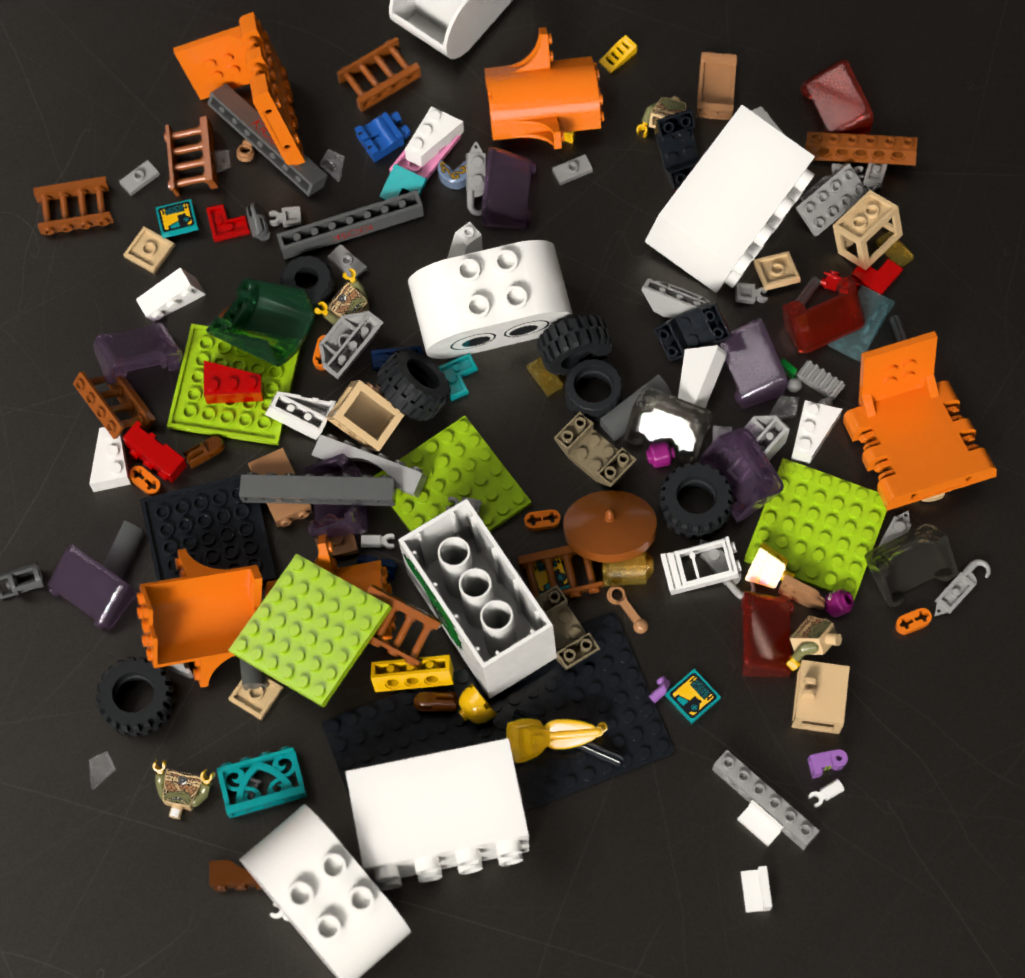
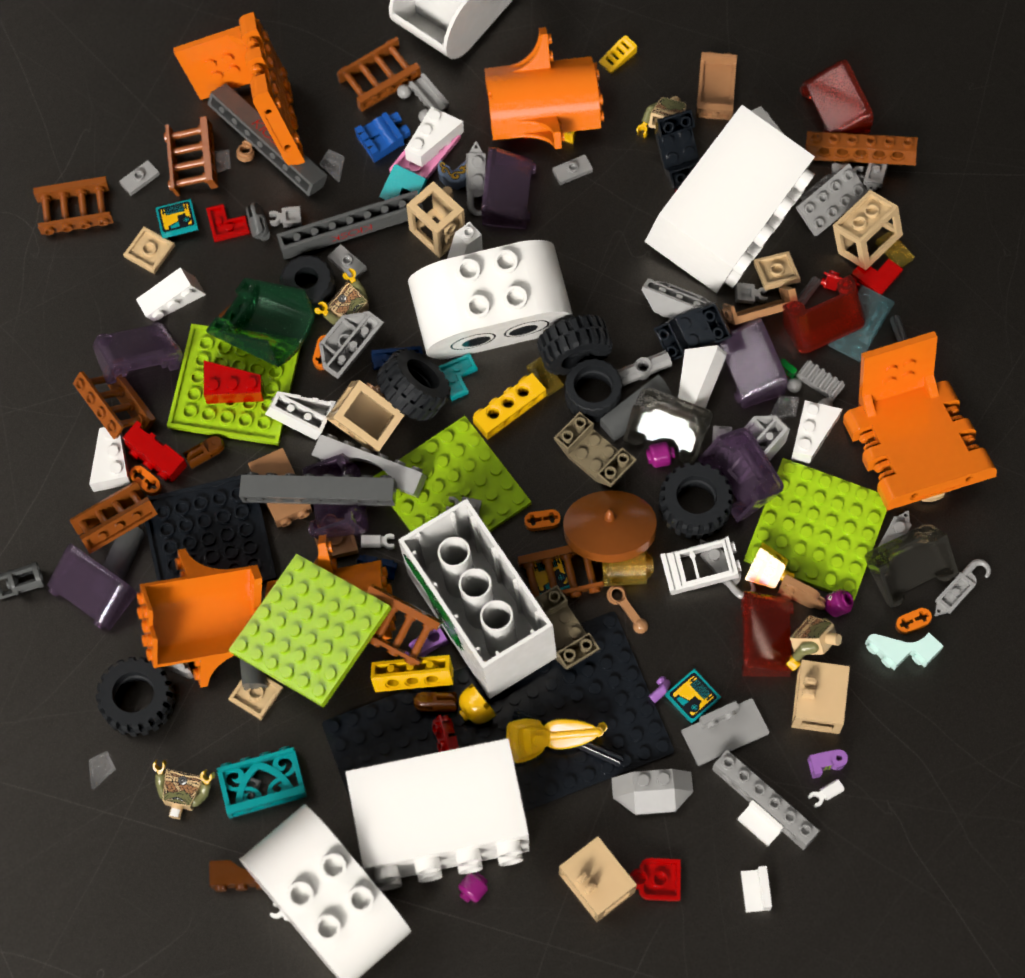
none -> dark orange fence [69,481,157,554]
none -> light grey gear [397,73,449,122]
none -> tan piece [406,181,465,258]
none -> medium lavender leg [409,628,449,658]
none -> red hinge [432,715,459,752]
none -> magenta head [458,872,488,903]
none -> yellow brick [473,373,546,440]
none -> tan piece [559,837,637,922]
none -> light grey wedge [611,769,693,815]
none -> light grey piece [618,350,672,386]
none -> red plate [629,858,681,902]
none -> light grey bracket [681,698,769,766]
none -> medium nougat panel [721,286,799,325]
none -> light aqua arch [865,633,943,670]

